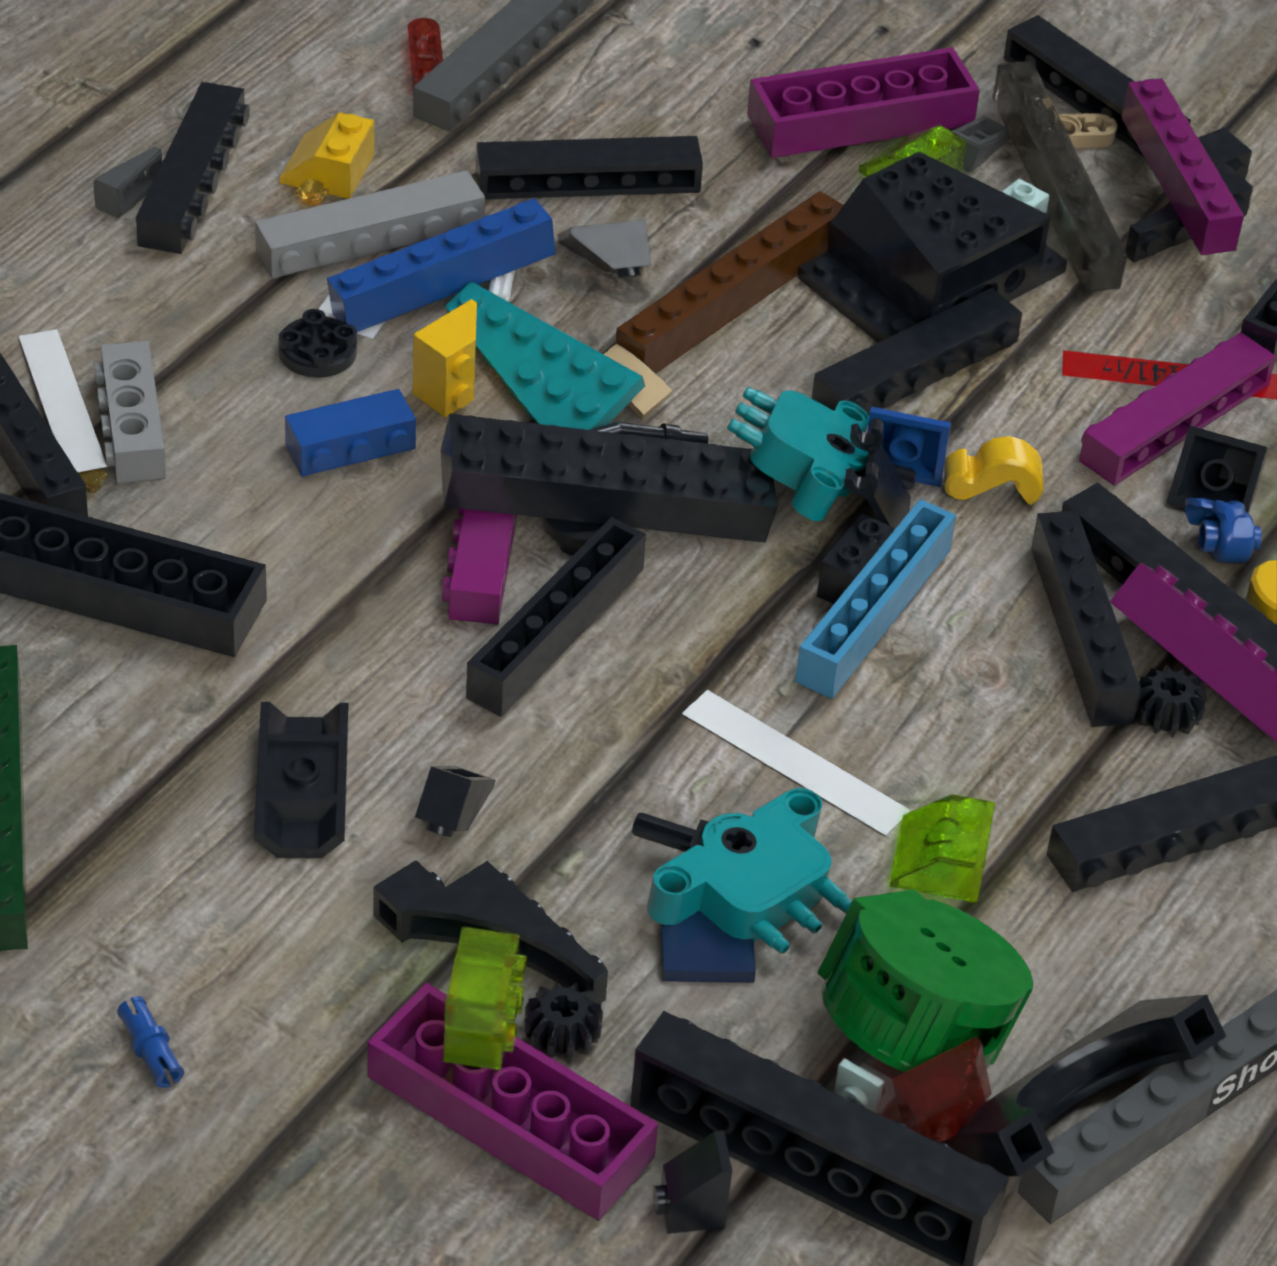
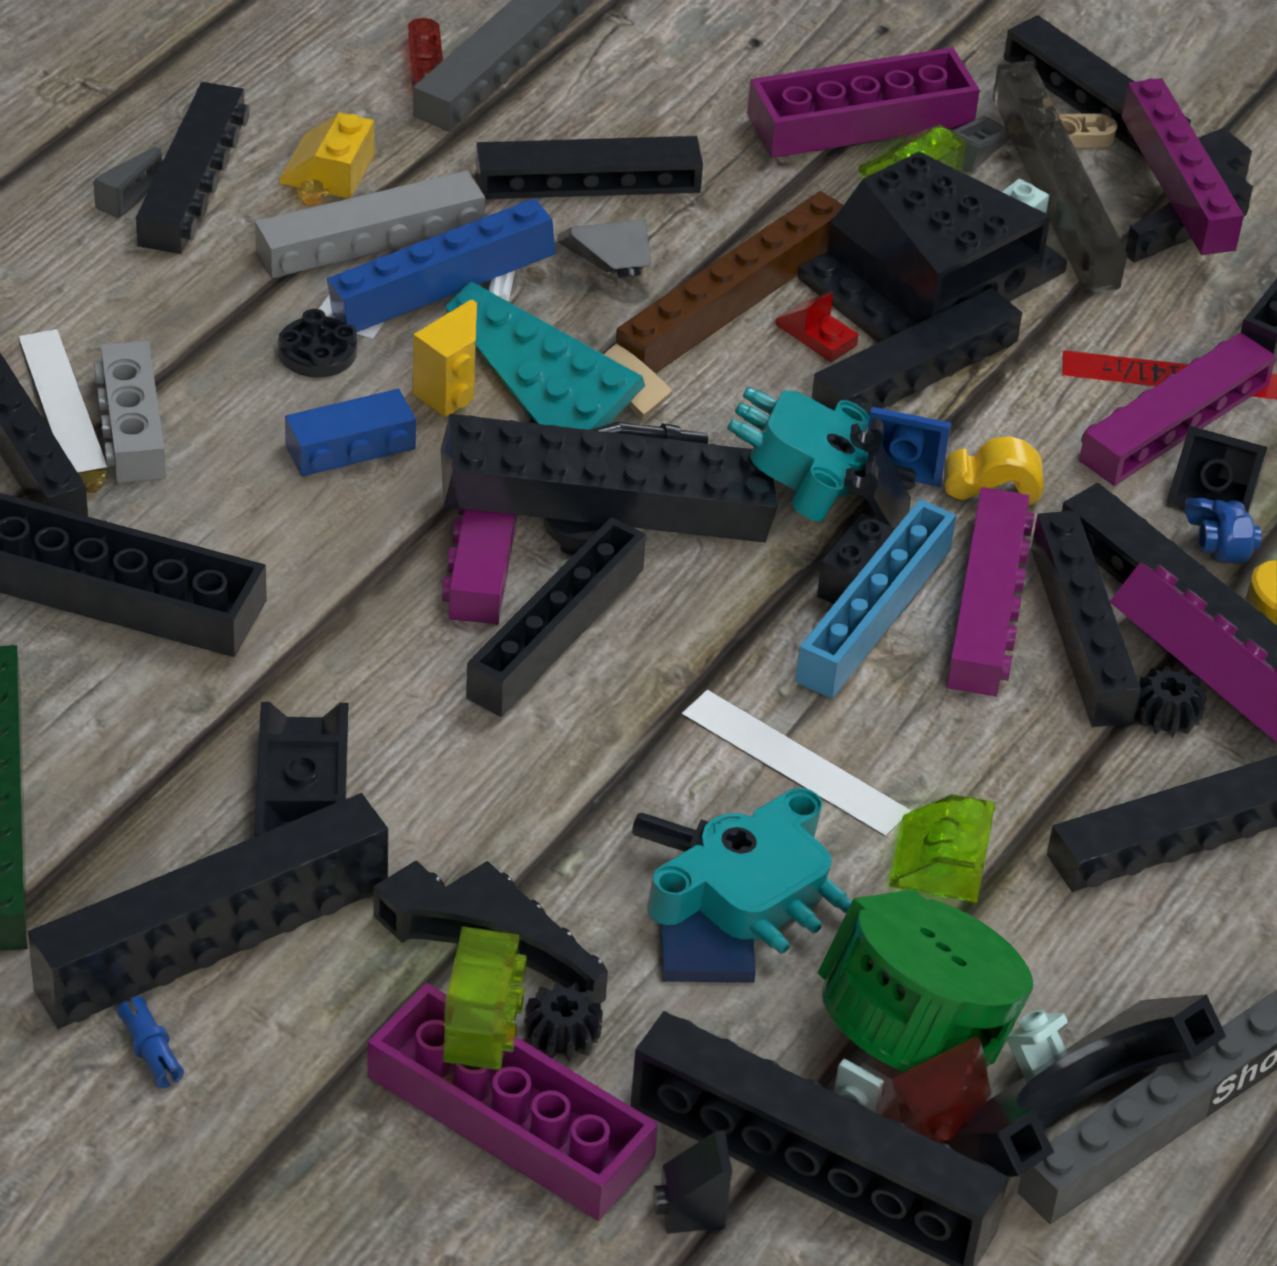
black slope [415,766,496,837] -> none
none -> black brick [28,792,389,1029]
none -> red slope [775,292,859,363]
none -> magenta brick [947,487,1035,697]
none -> light aqua bracket [1007,1010,1068,1076]

